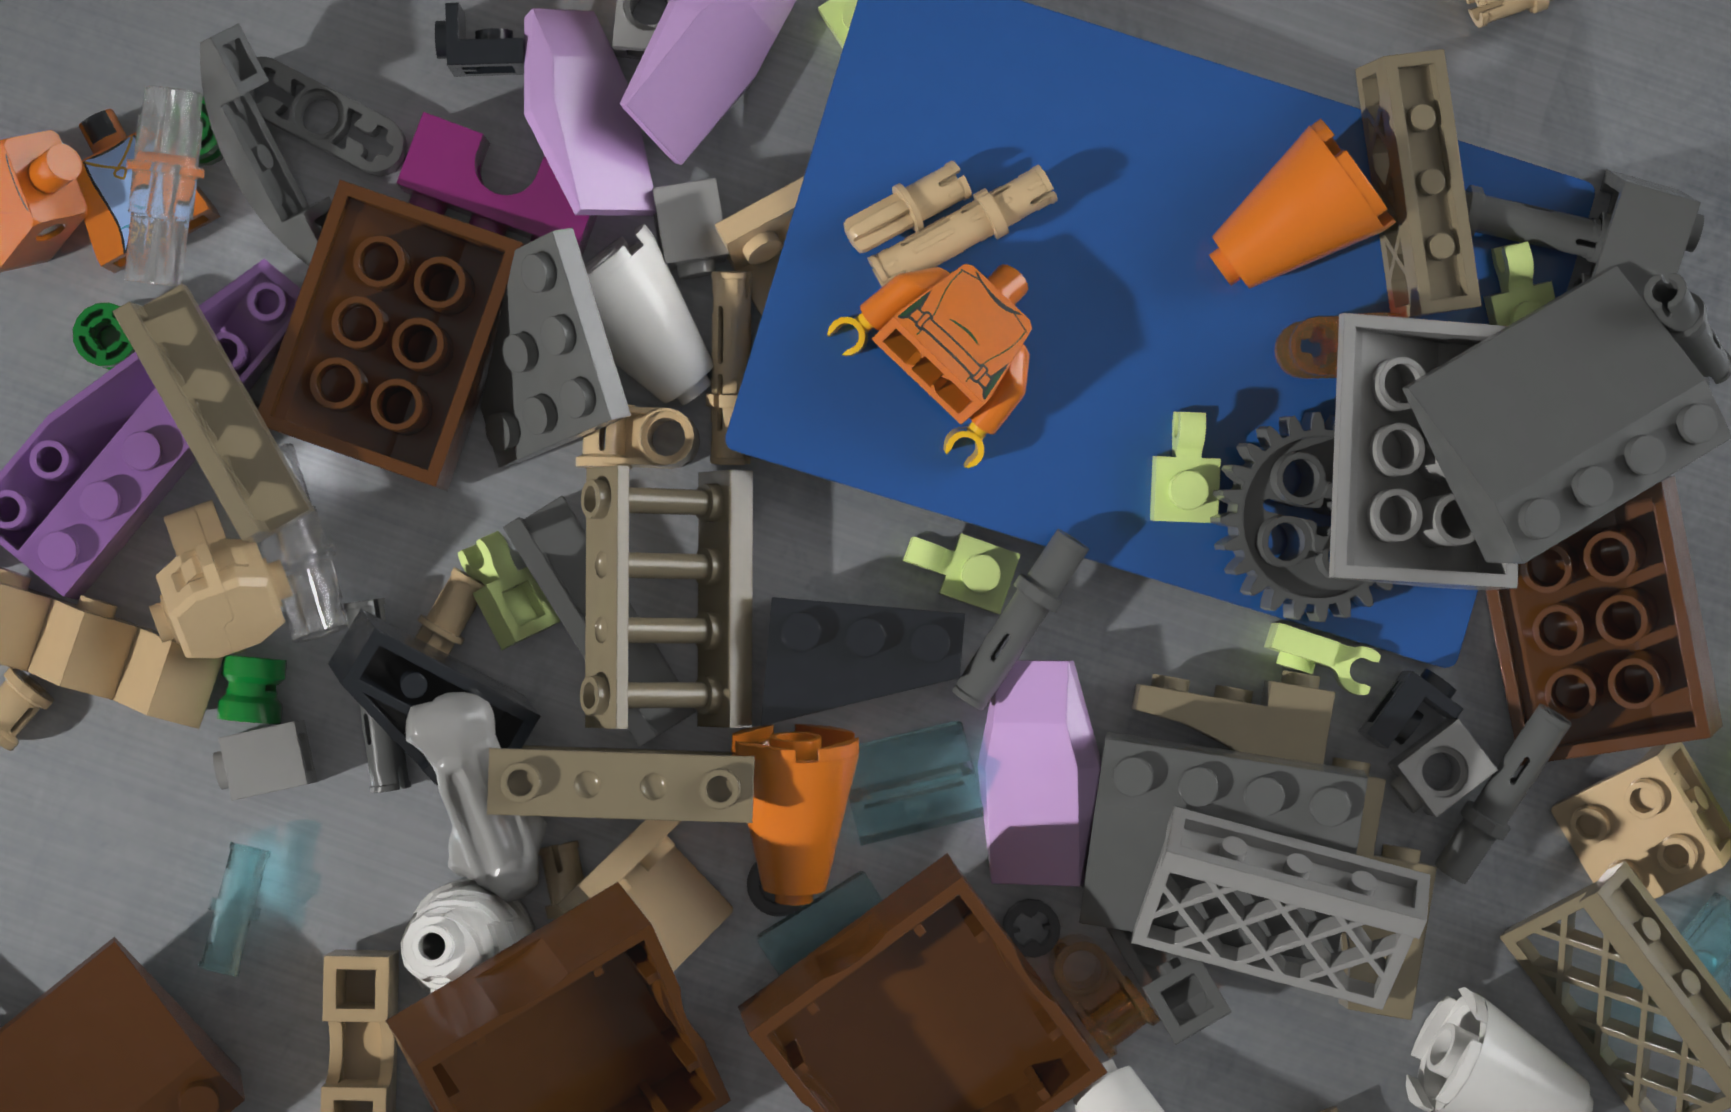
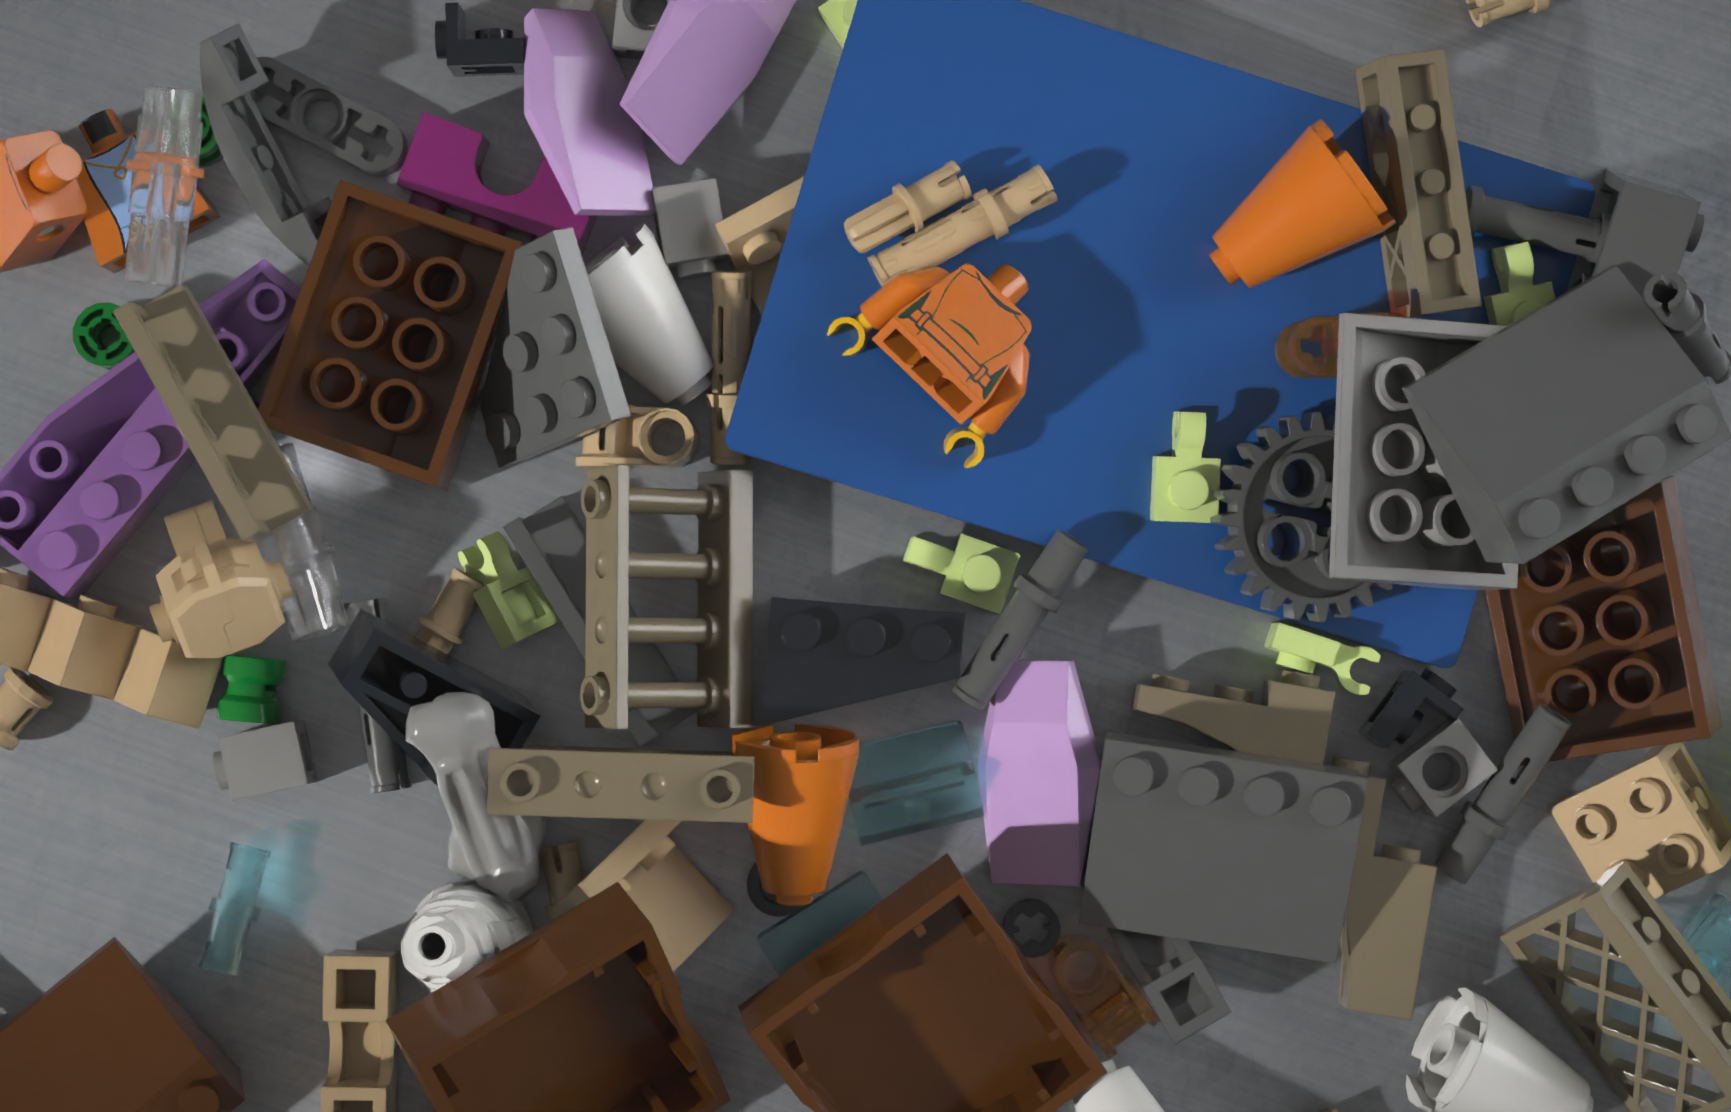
light grey fence [1131,806,1430,1010] -> none

